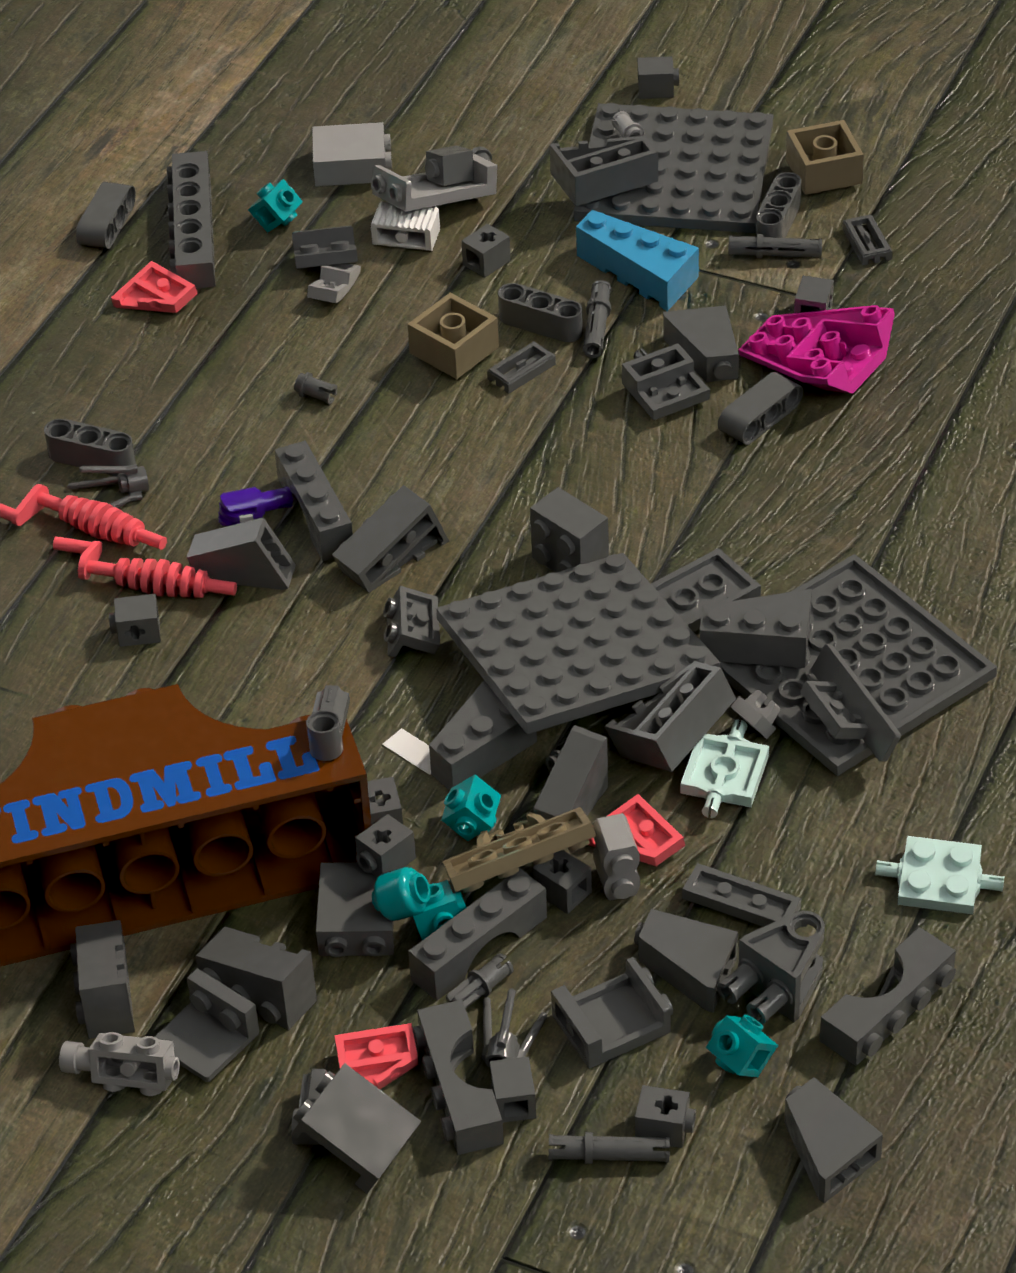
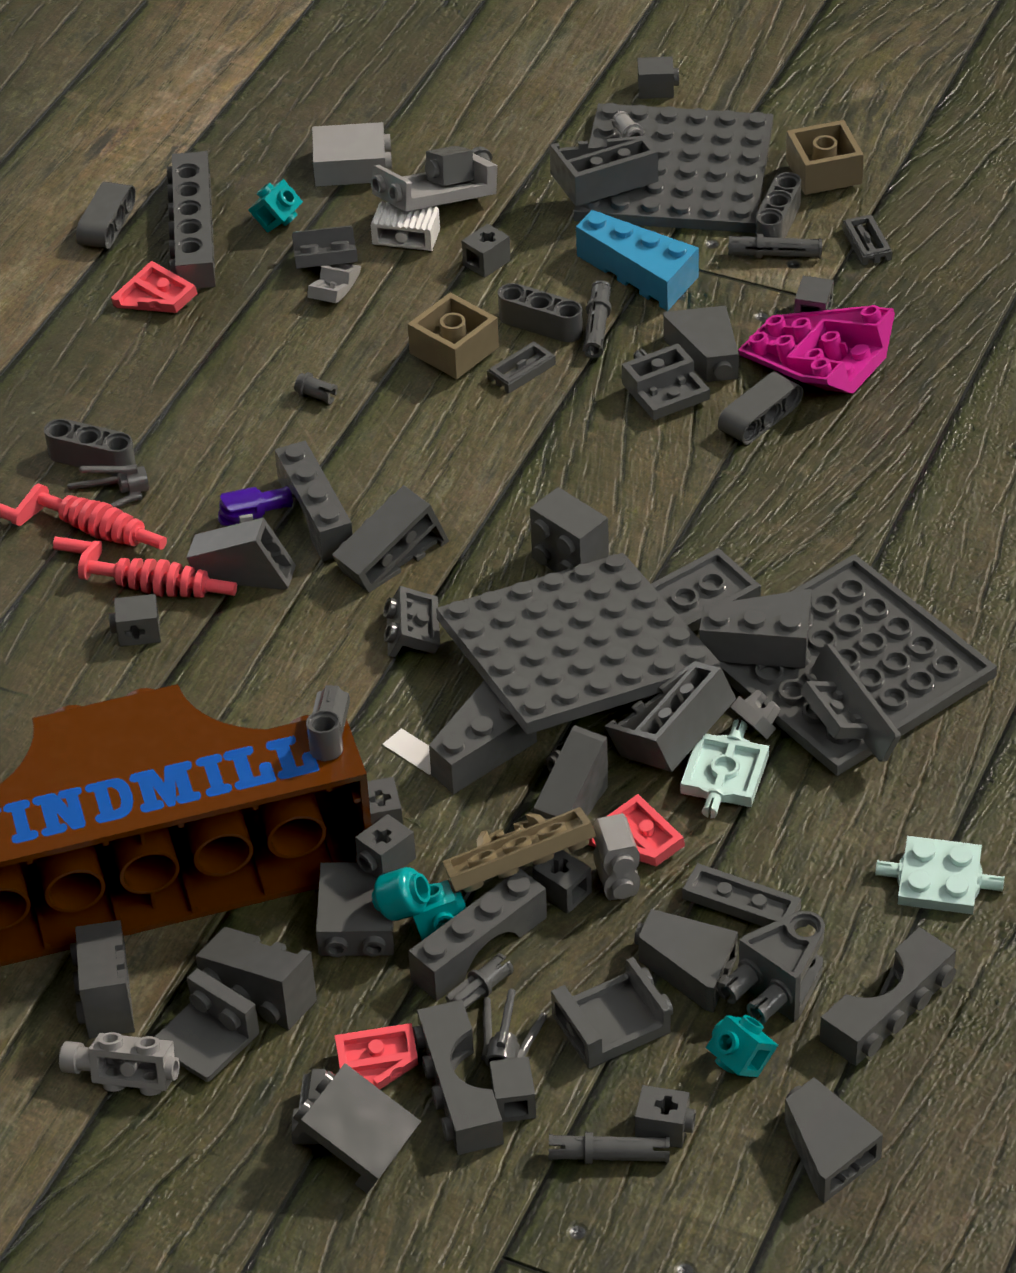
teal brick [441,775,501,841] -> none

